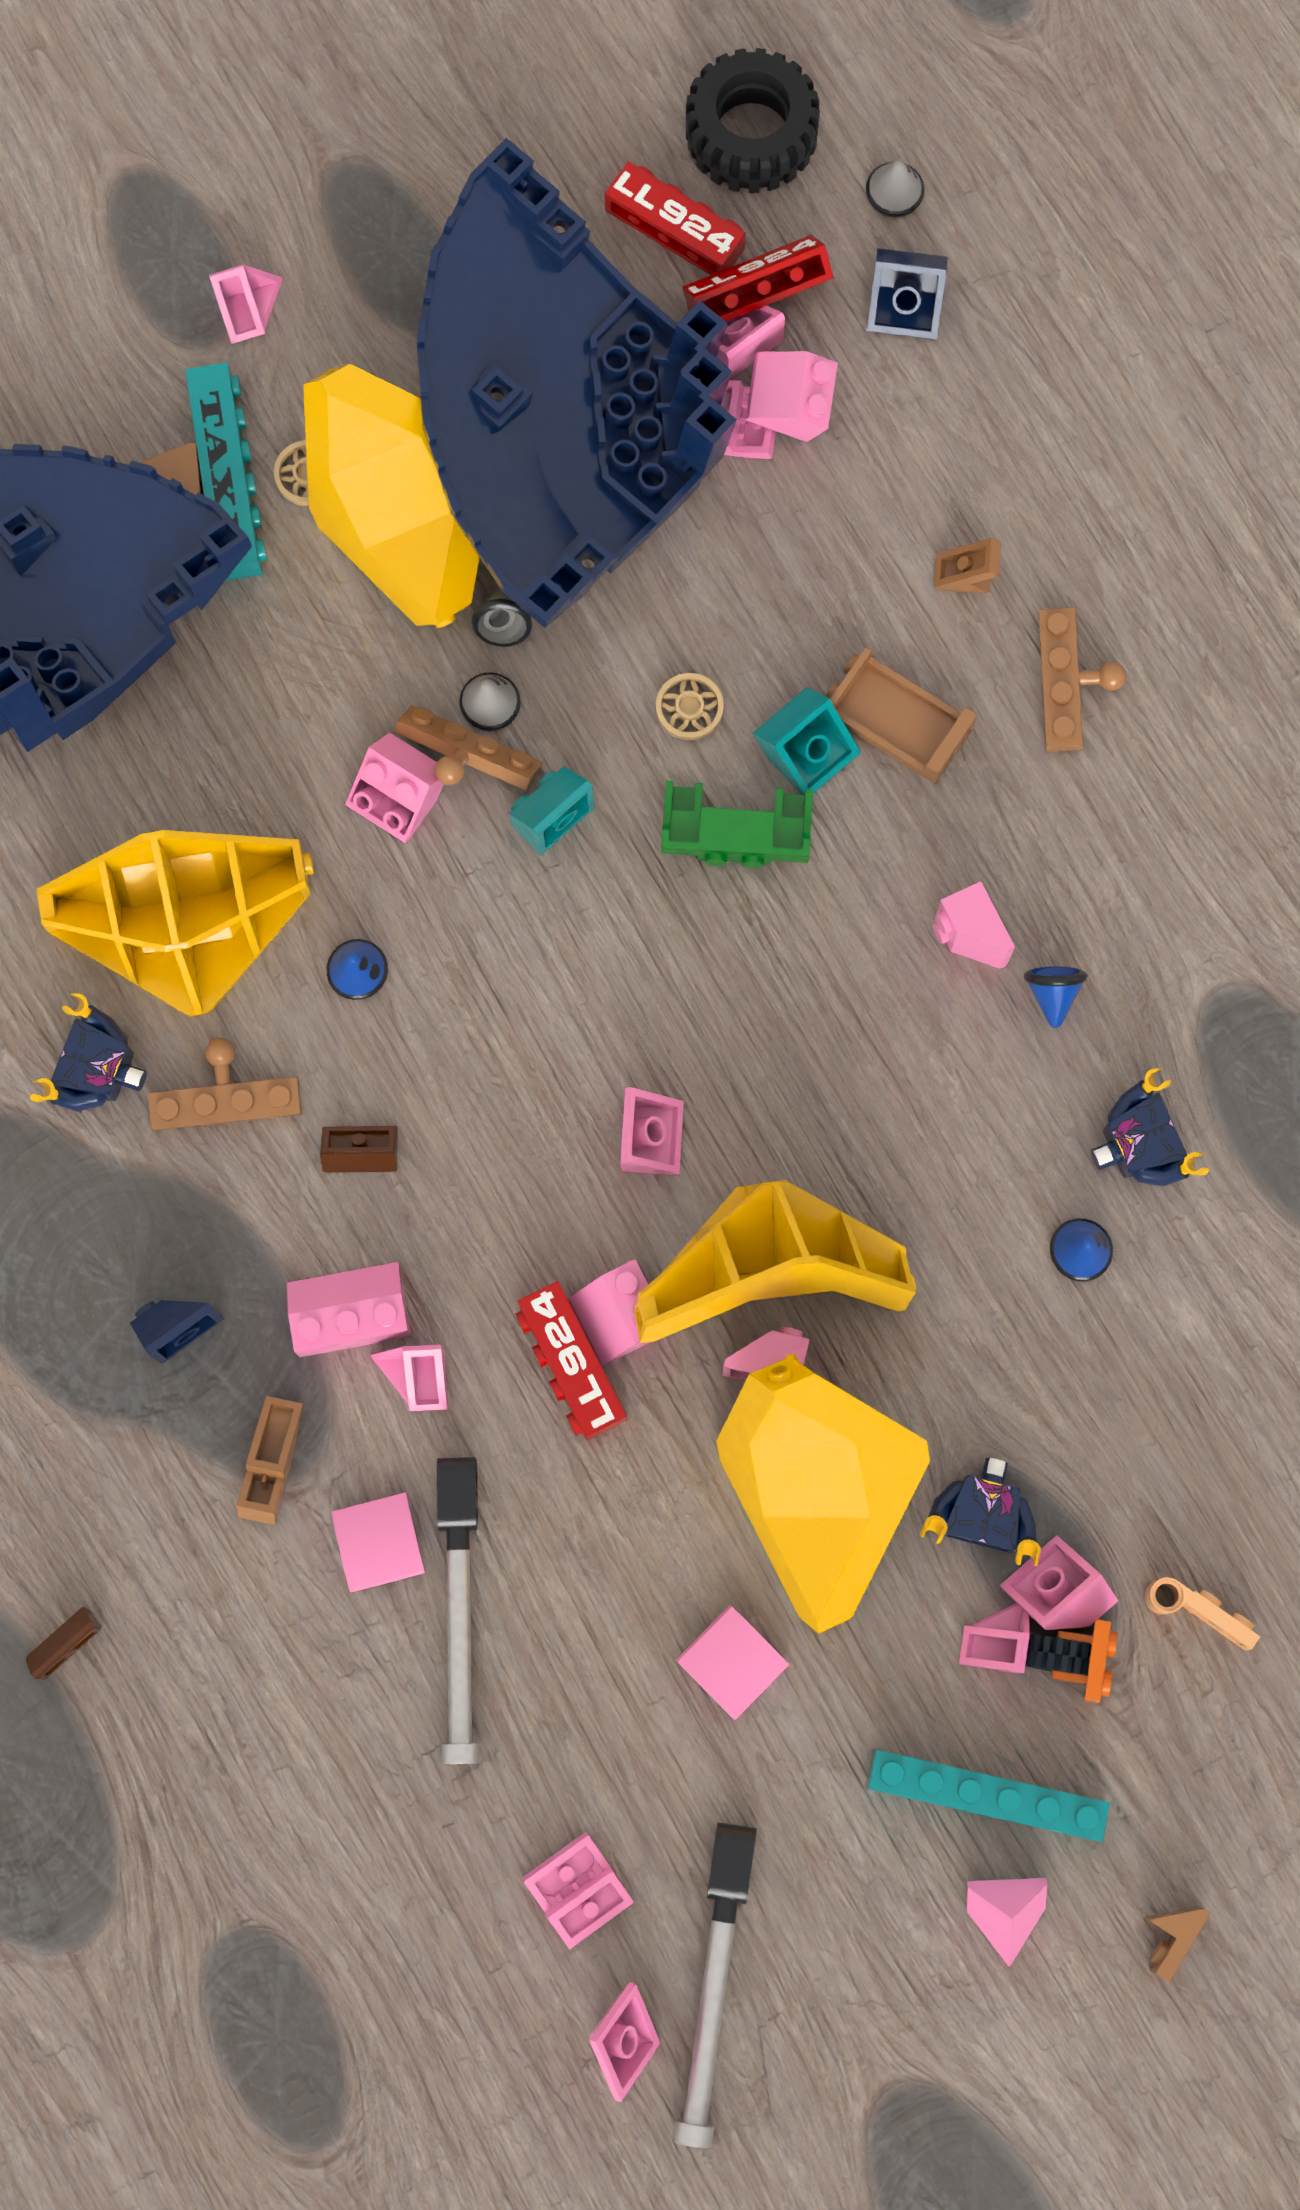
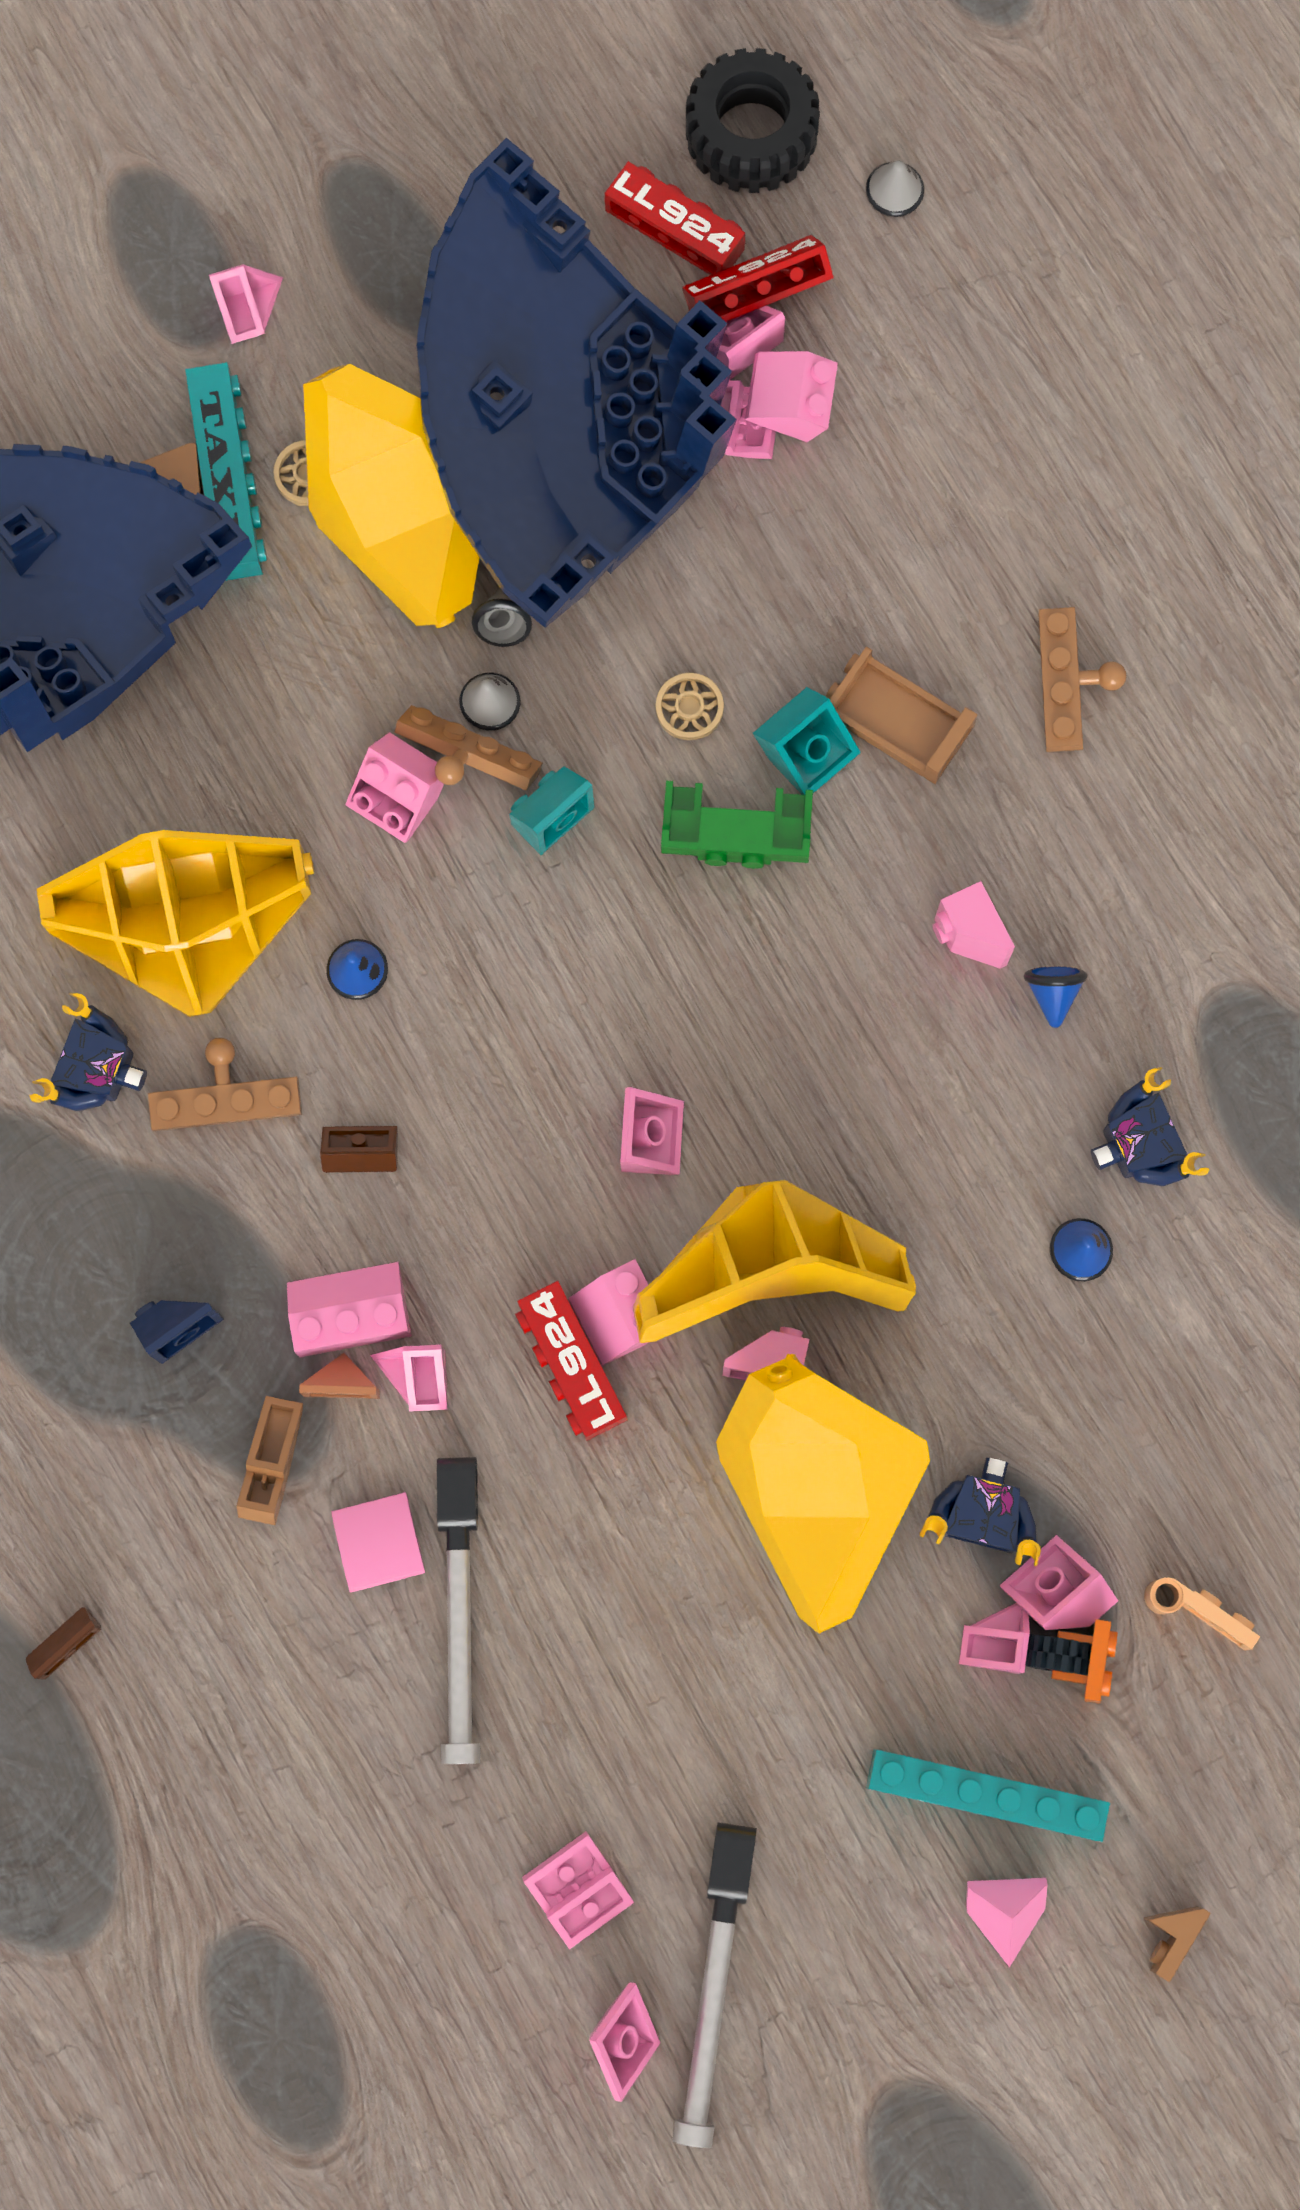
bright pink slope [676,1605,789,1720] -> none
dark blue slope [867,248,948,339] -> none
medium nougat slope [934,538,1001,593] -> none
none -> nougat slope [299,1353,380,1399]

